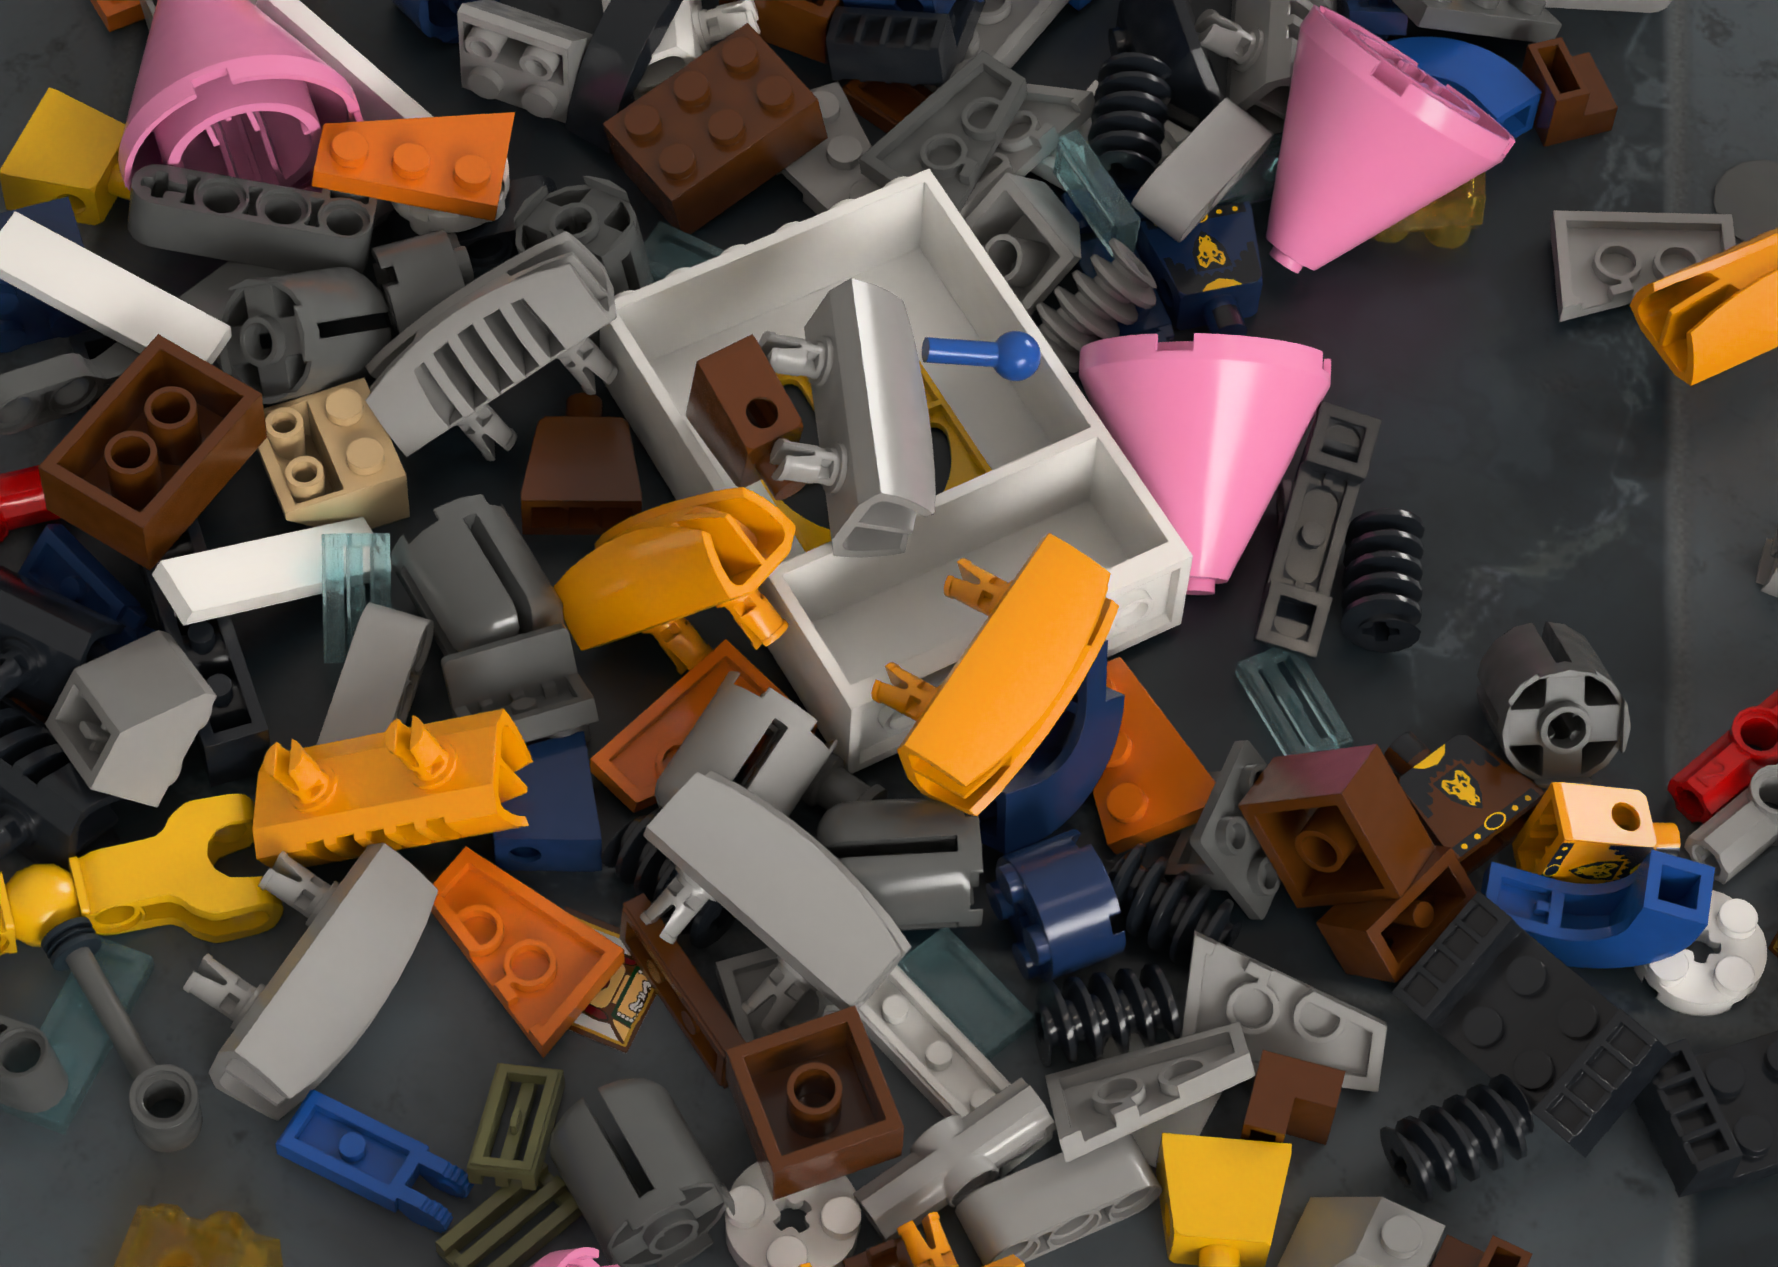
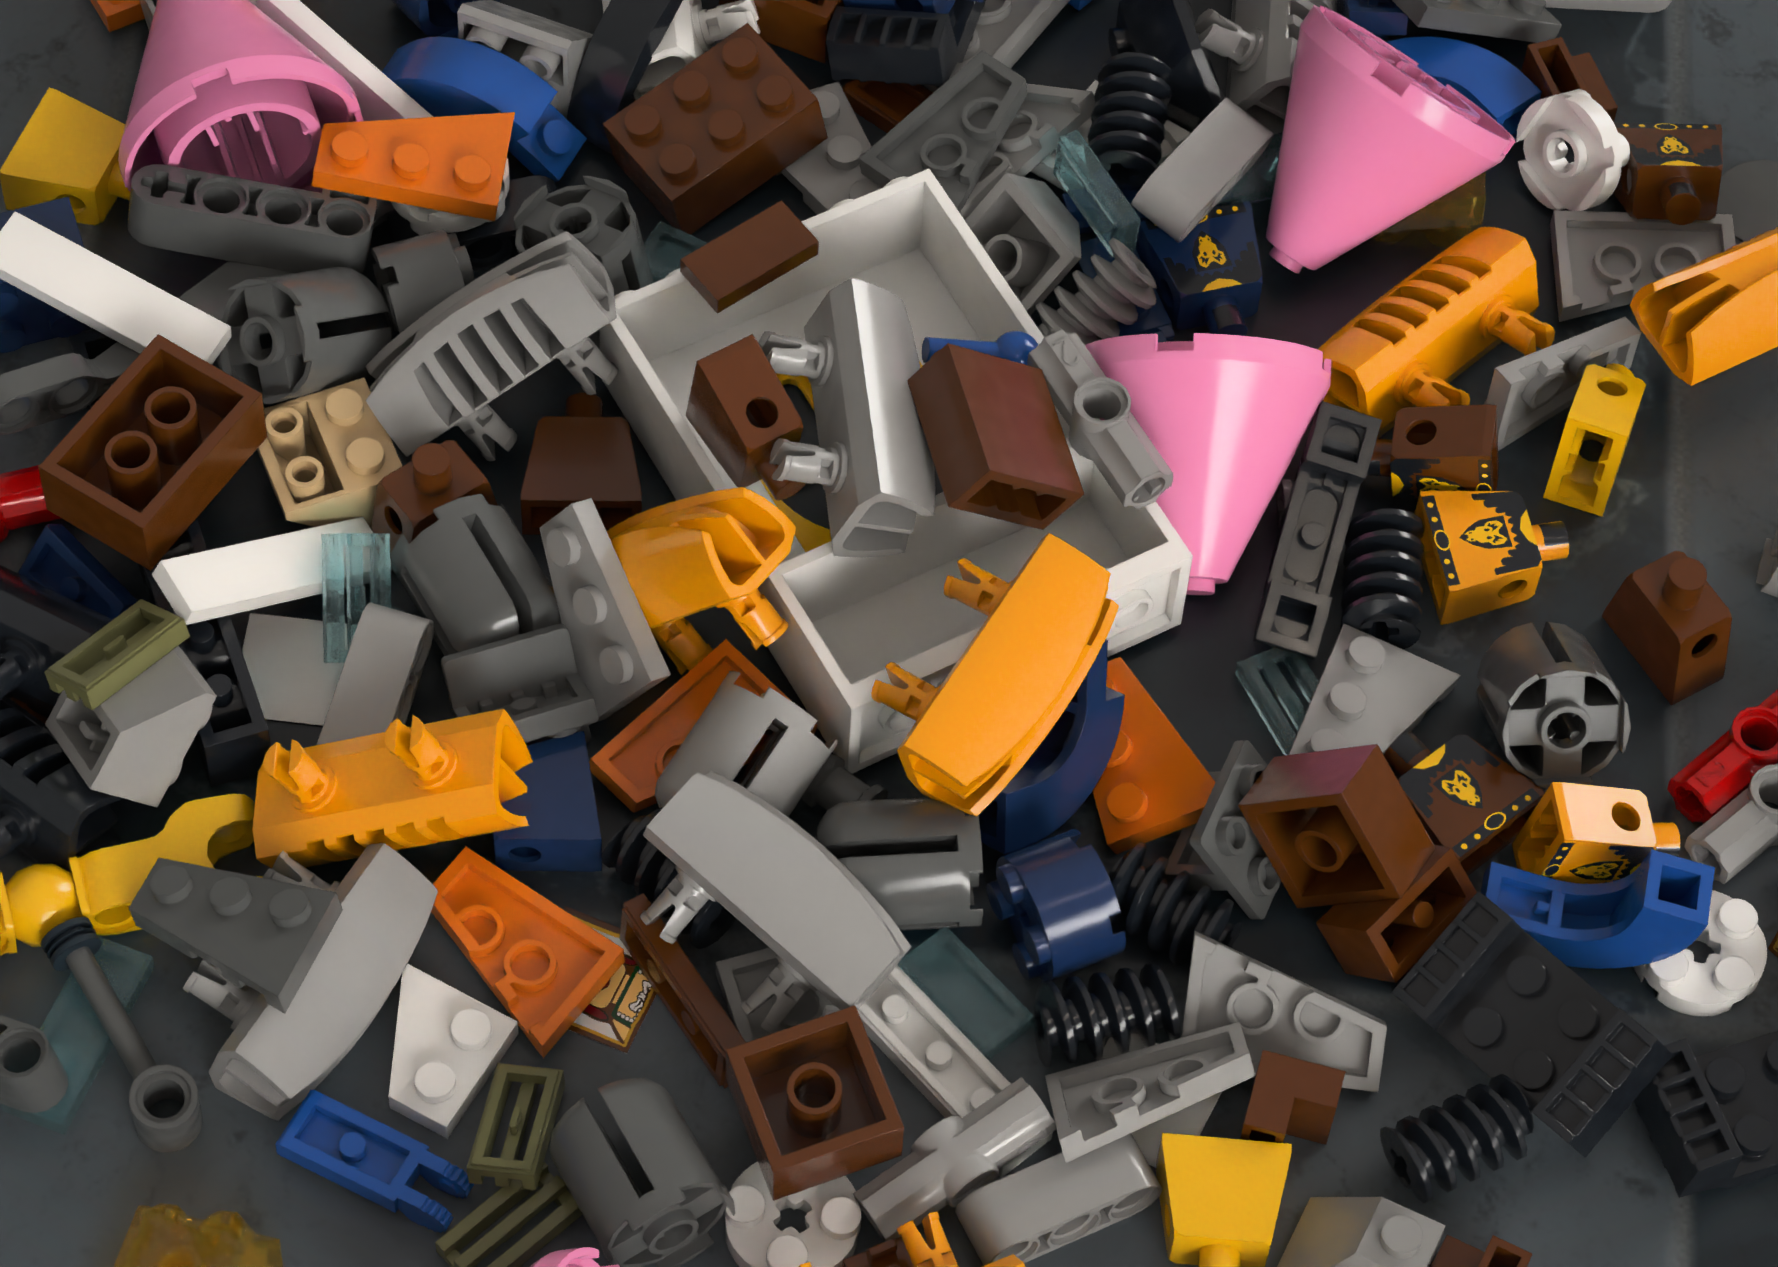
none -> olive tile [44,599,190,710]
none -> dark grey wing [129,858,343,1014]
none -> white sticker [242,613,357,726]
none -> reddish brown torso [371,440,498,576]
none -> blue arch [382,36,587,182]
none -> white wing [388,964,519,1139]
none -> light grey wing [539,498,671,725]
none -> reddish brown tile [680,200,819,314]
none -> reddish brown brick [908,343,1084,530]
none -> light grey piece [1027,329,1173,509]
none -> light grey wing [1288,624,1461,755]
none -> light orange piece [1318,227,1555,439]
none -> reddish brown torso [1367,404,1499,512]
none -> light orange torso [1415,490,1569,625]
none -> light grey wing [1484,317,1641,451]
none -> white plate [1516,89,1630,211]
none -> yellow torso [1543,363,1646,517]
none -> reddish brown torso [1602,551,1732,706]
none -> reddish brown torso [1613,122,1723,225]

